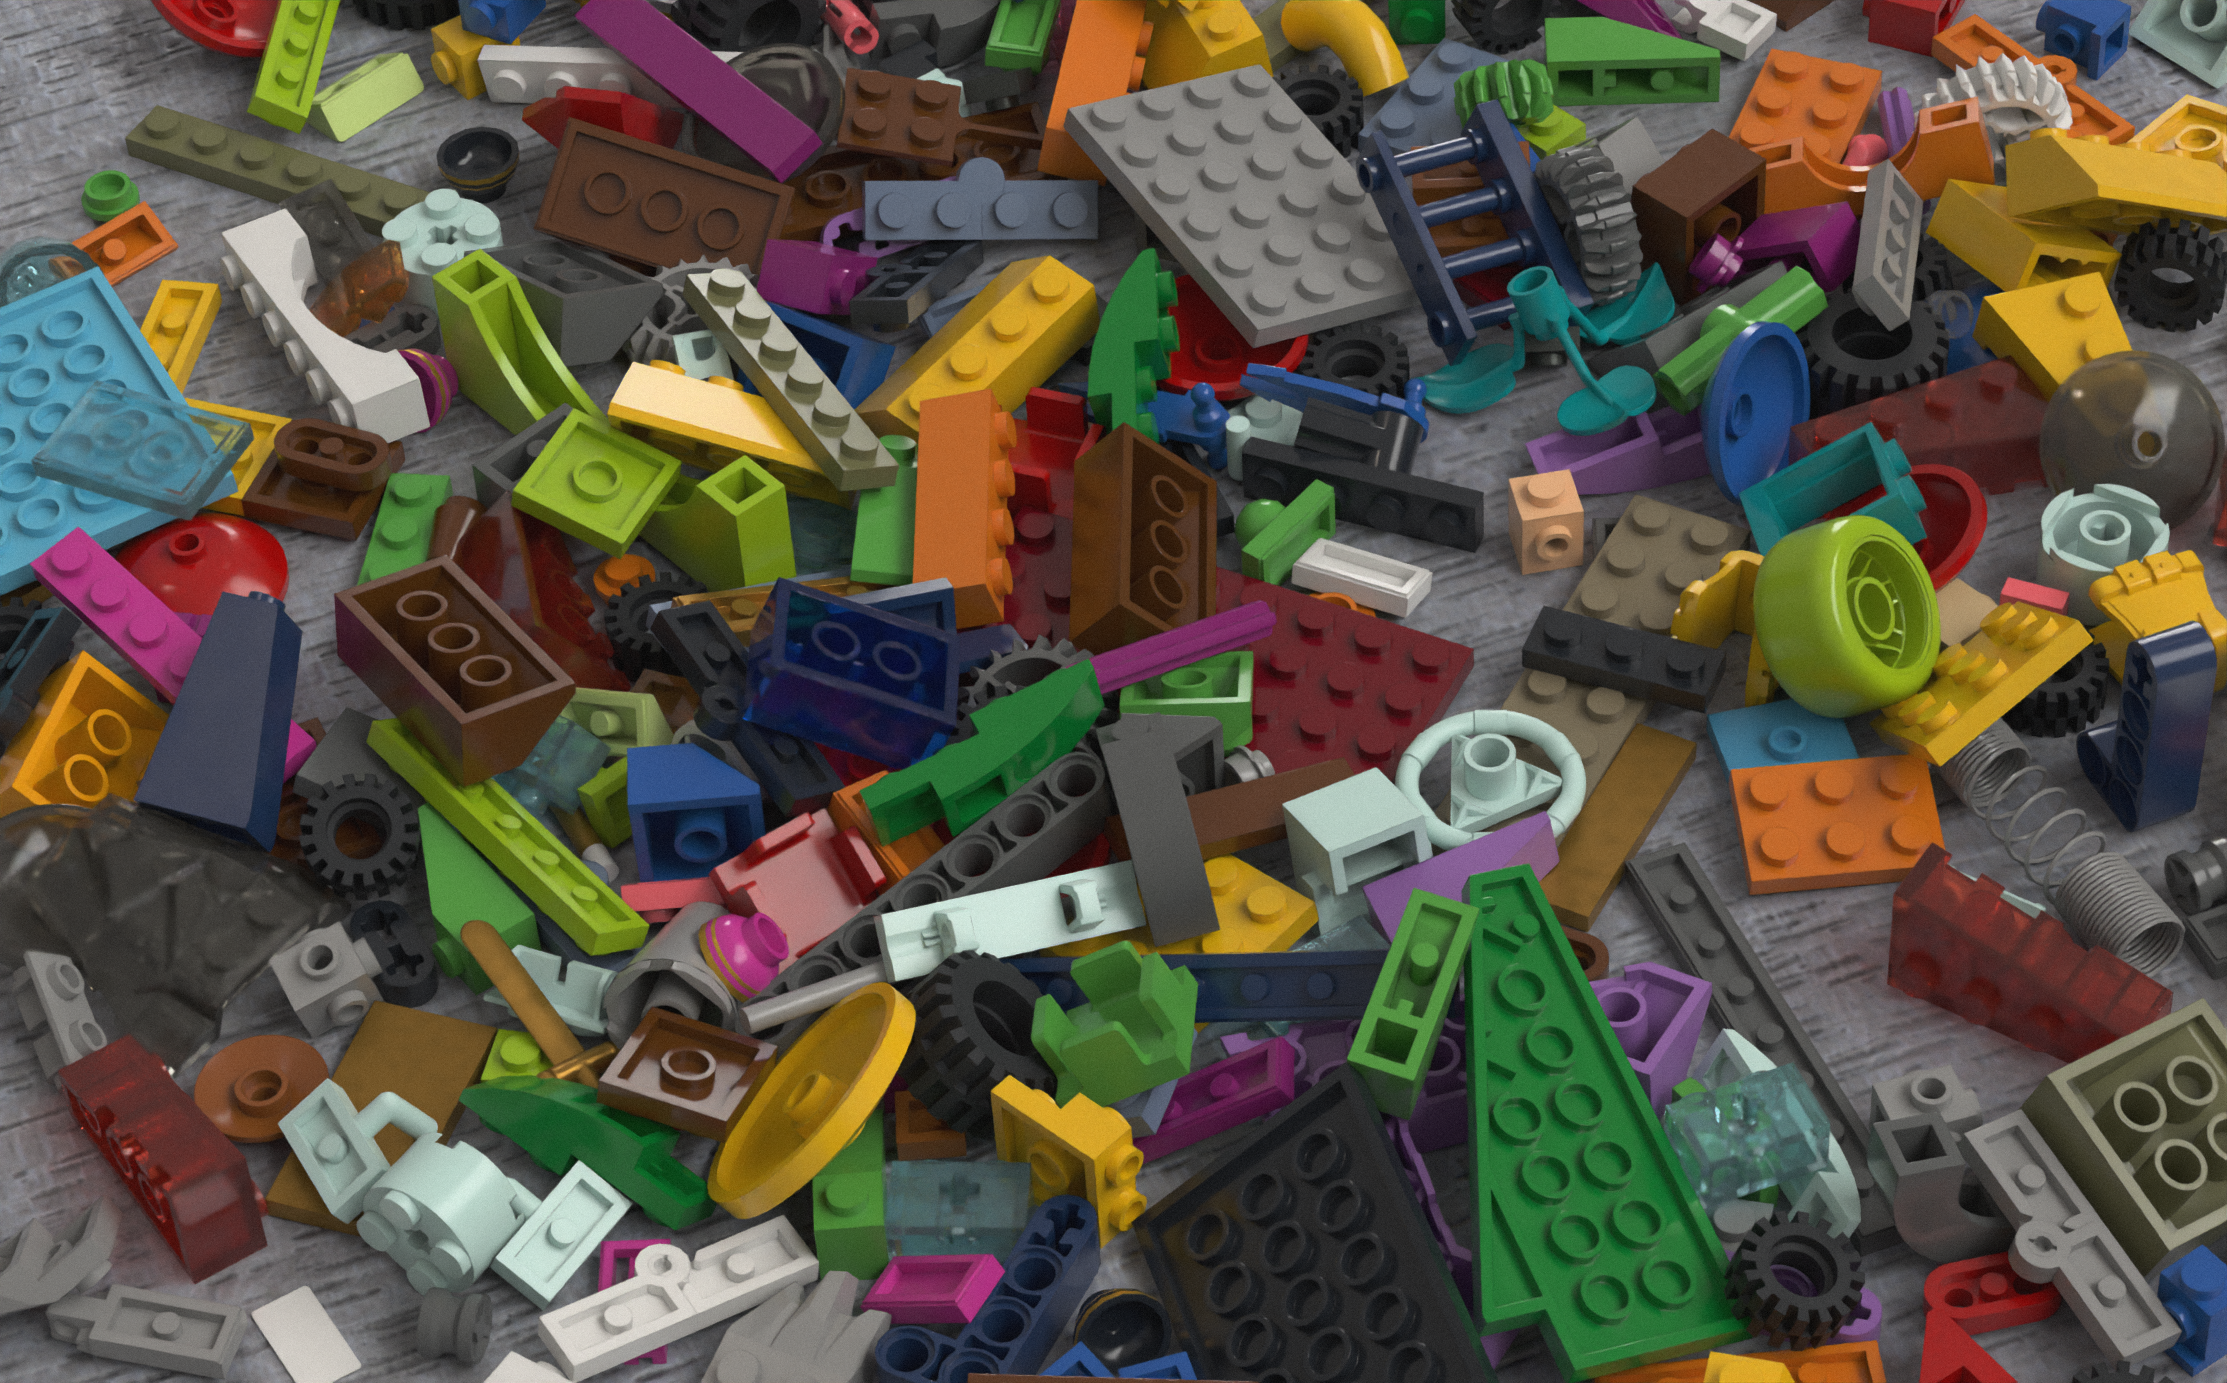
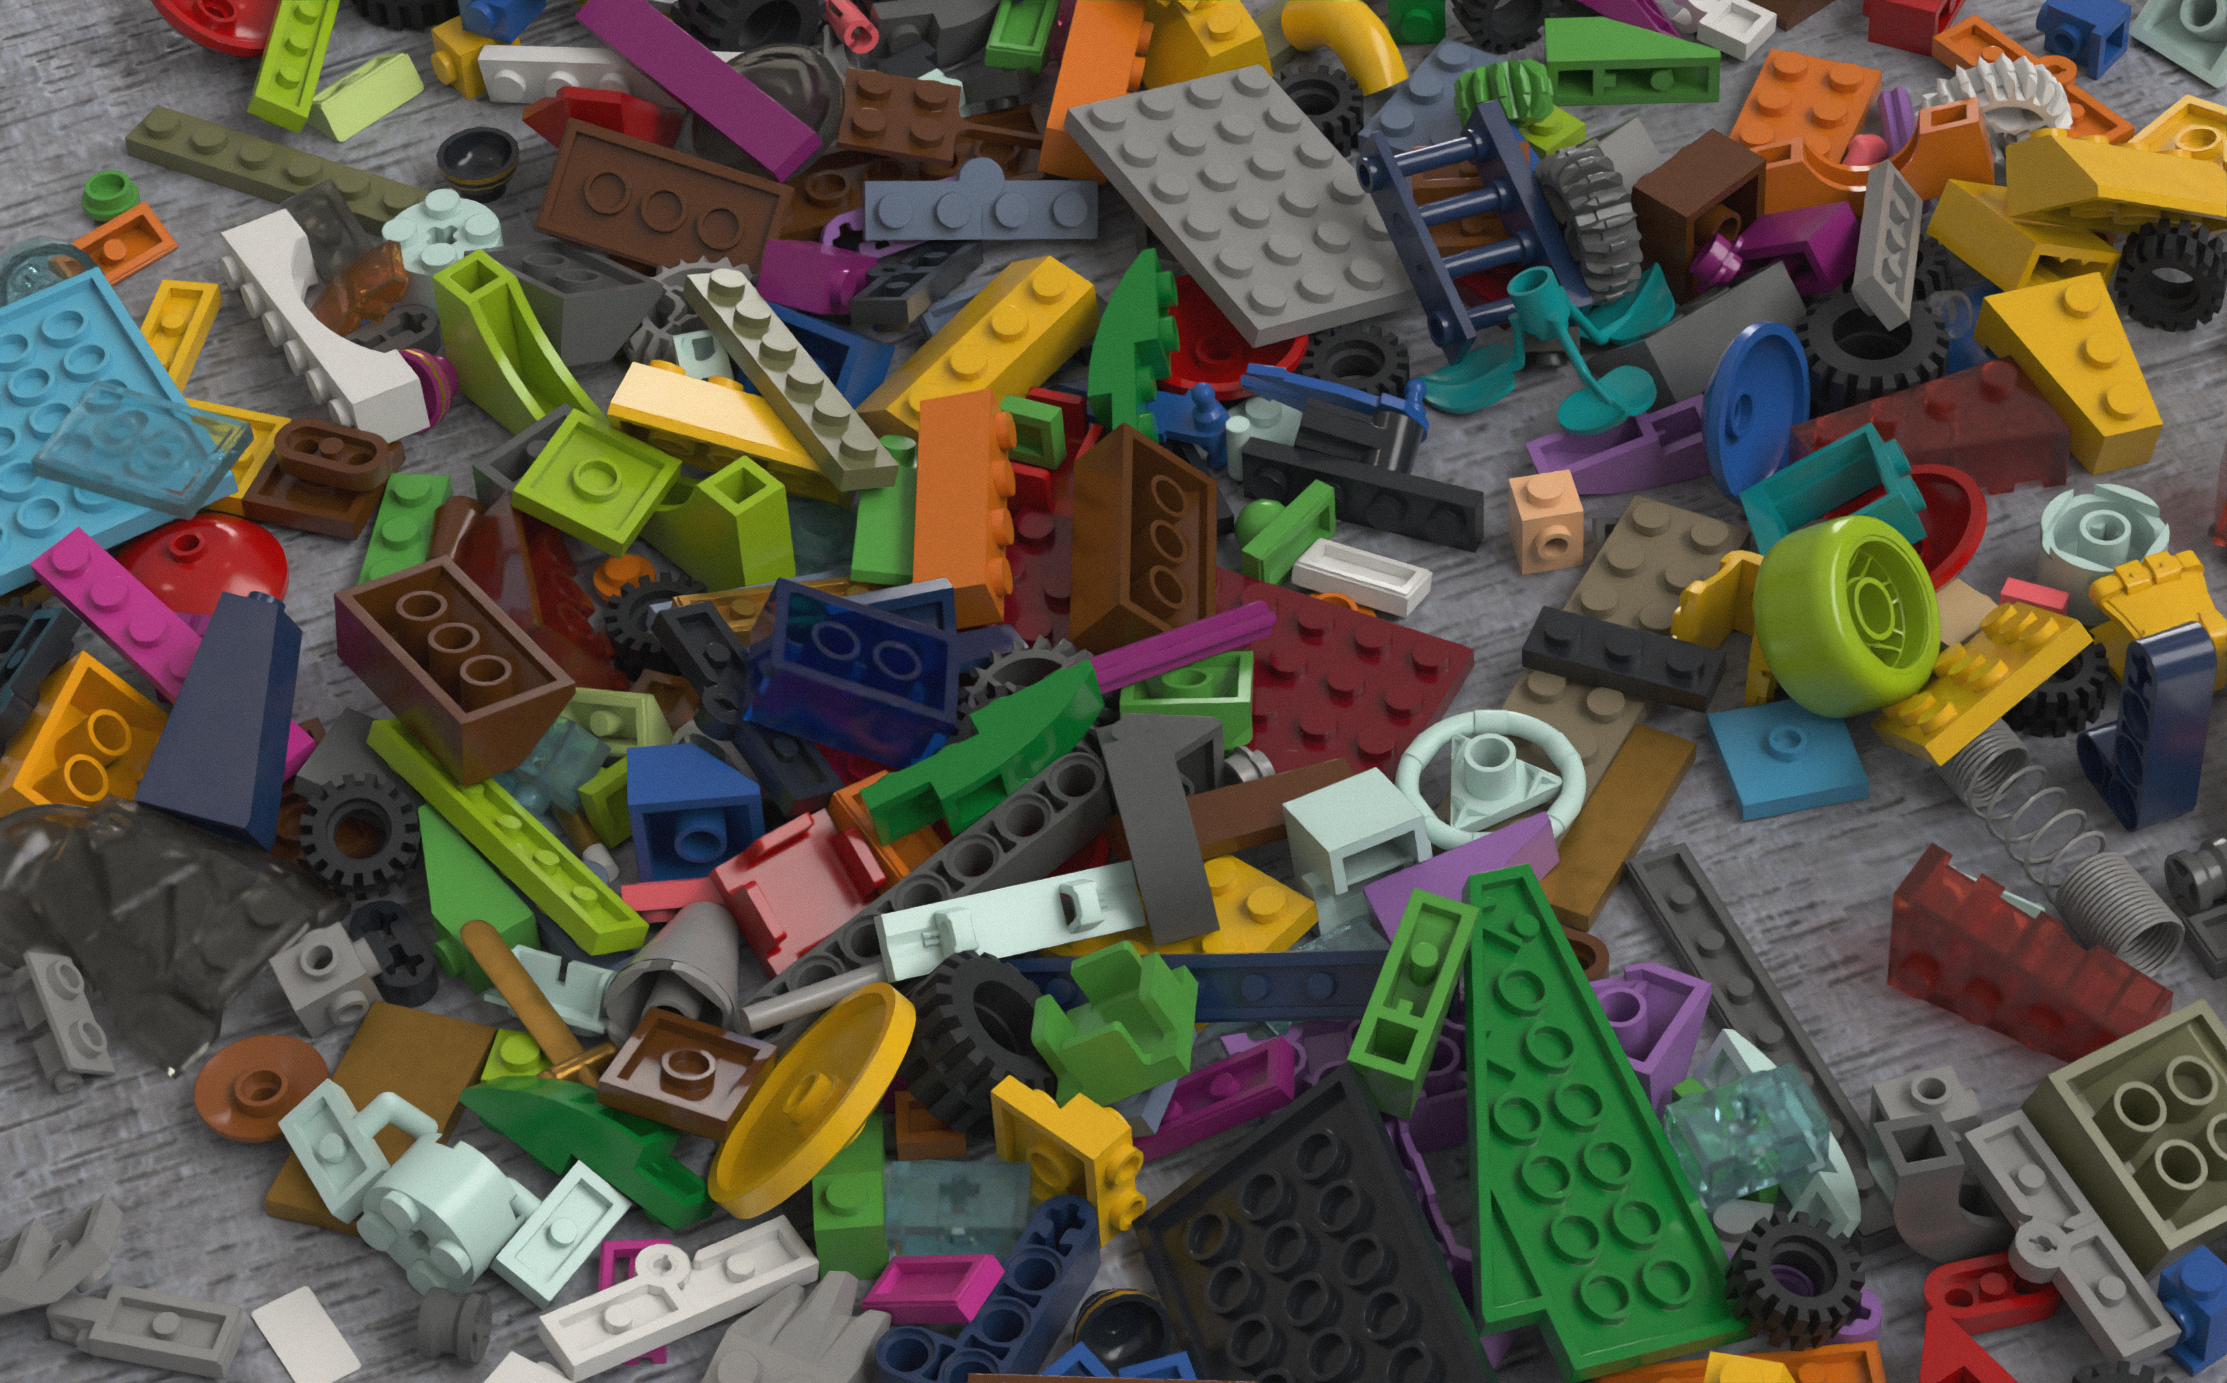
clear red wedge [58,1034,269,1284] -> none
dark pink piece [698,913,789,1003] -> none
bright green piece [1652,266,1828,416] -> none
orange plate [1728,754,1948,895] -> none
clear smoke dish [2039,351,2225,531] -> none
none -> bright green plate [999,394,1067,470]

